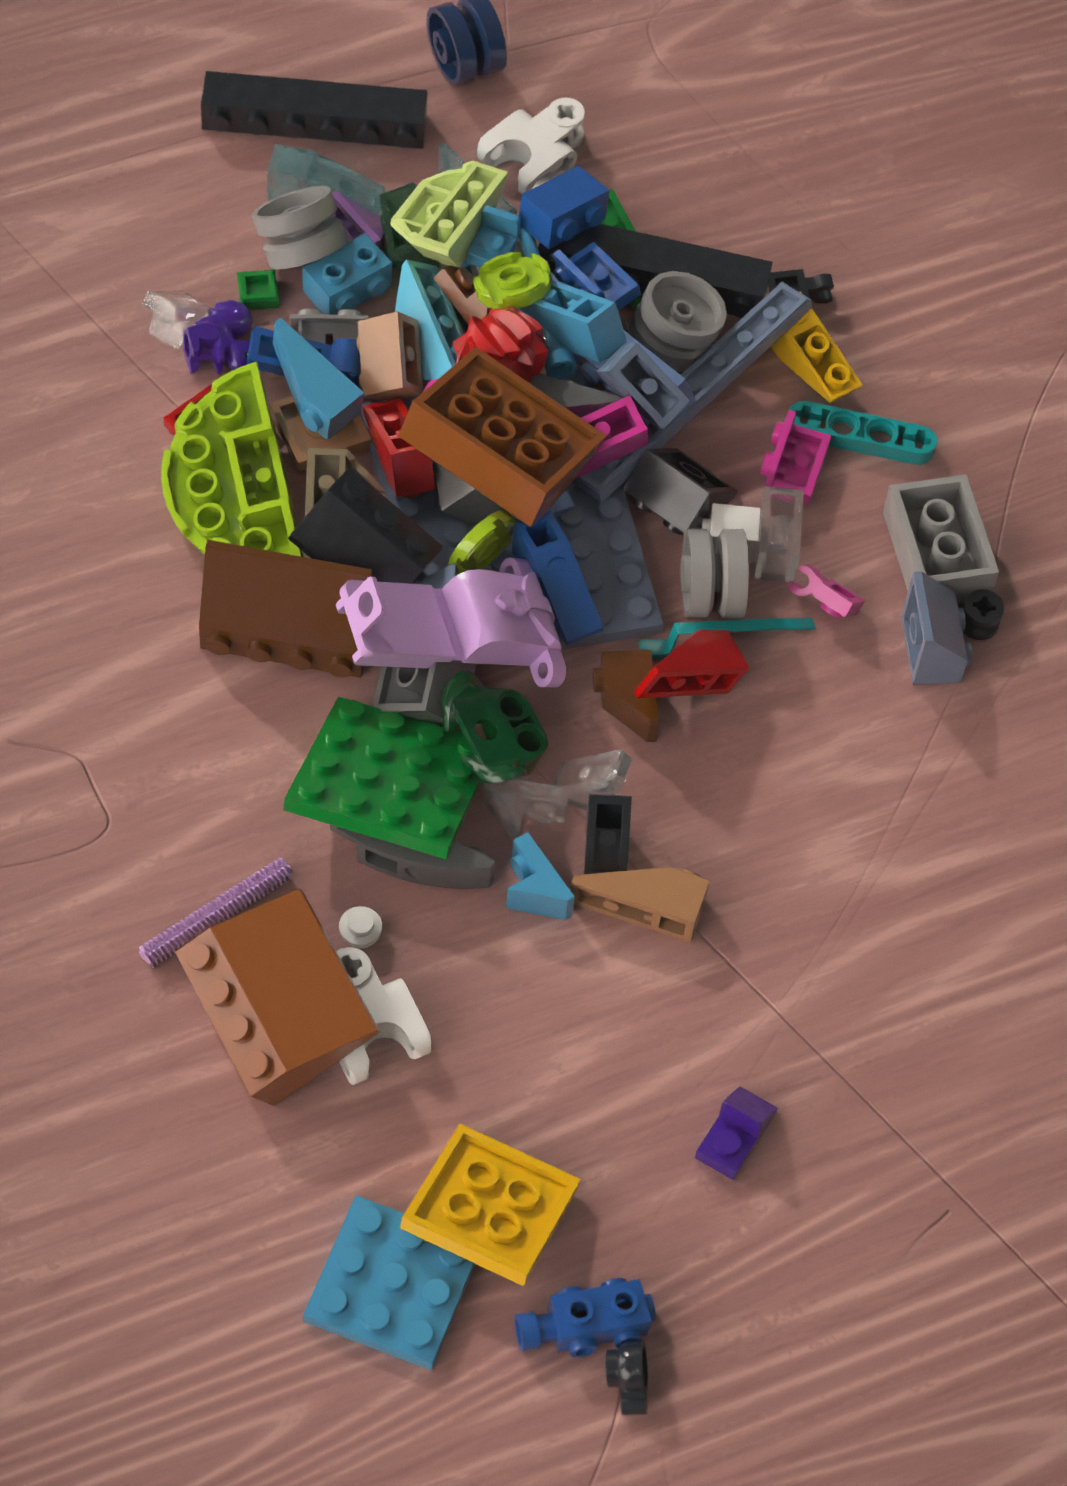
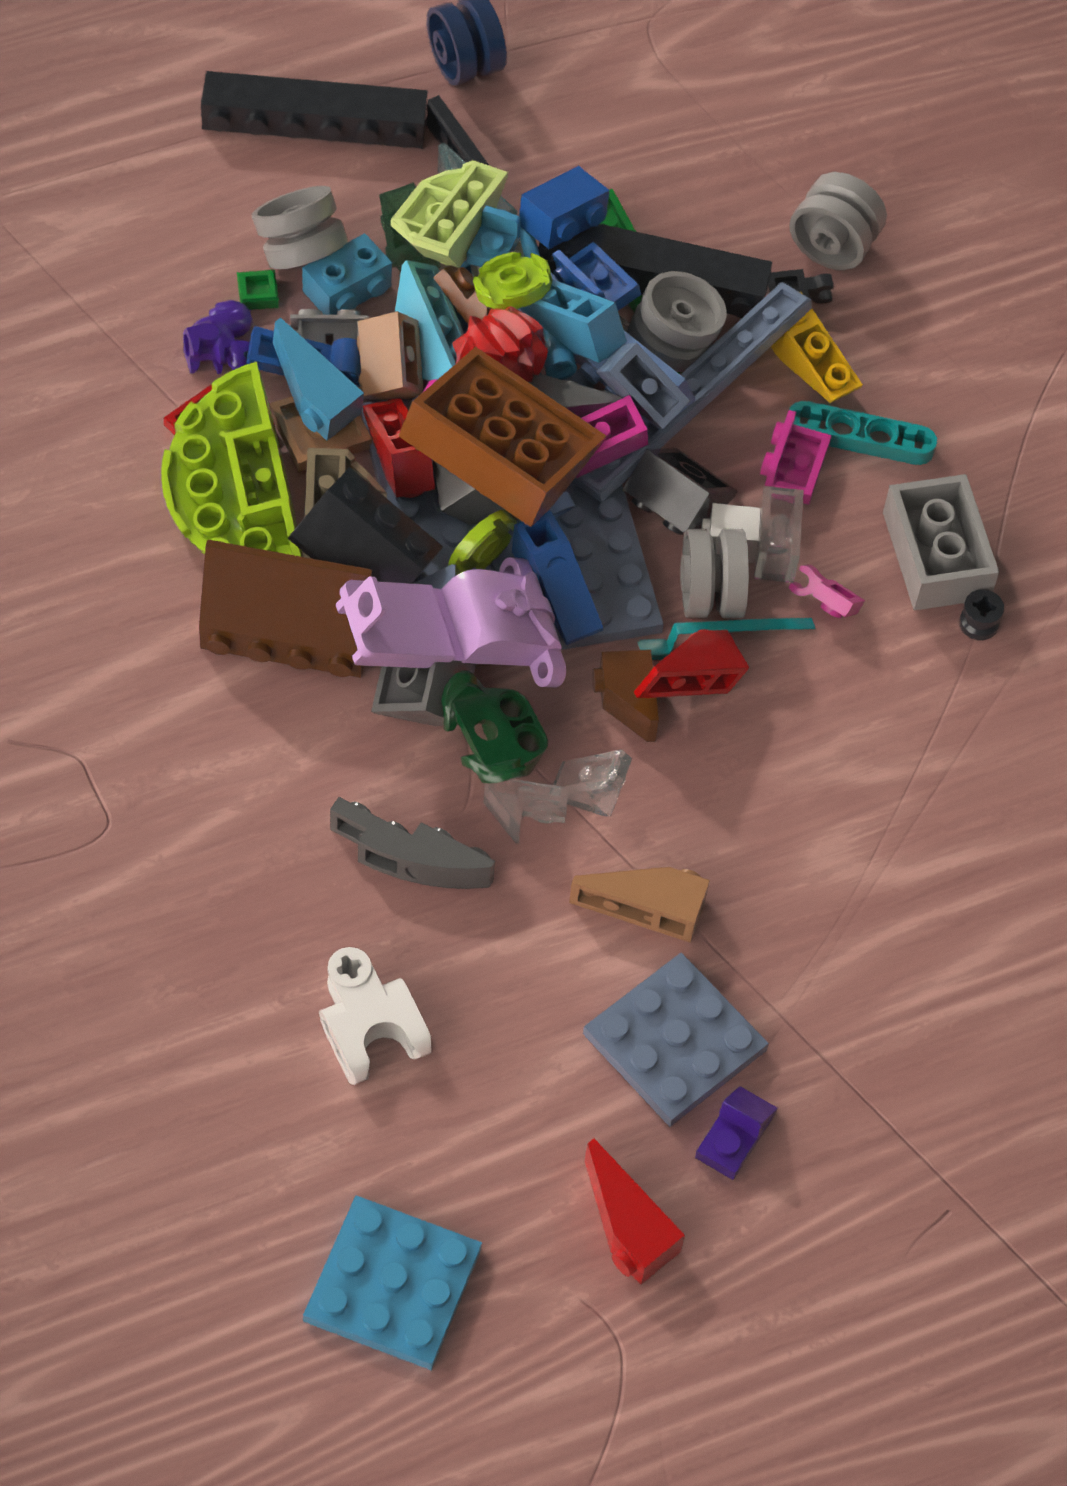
lavender axle [139,857,294,968] -> none
clear slope [142,291,213,348] -> none
dark orange slope [175,888,381,1106] -> none
clear light blue slope [267,144,386,216] -> none
green plate [283,696,481,859] -> none
medium lavender slope [331,191,389,252] -> none
white plate [339,906,382,949] -> none
yellow plate [400,1124,581,1286] -> none
white piece [476,97,585,194] -> none
dark azure slope [506,832,575,920] -> none
blue brick [514,1278,656,1357] -> none
black slope [584,793,632,875] -> none
black piece [606,1340,648,1415] -> none
sand blue slope [901,571,972,685] -> none
none -> black tile [426,95,490,169]
none -> sand blue plate [583,952,769,1127]
none -> red slope [584,1138,685,1285]
none -> light grey wheel [789,172,887,270]

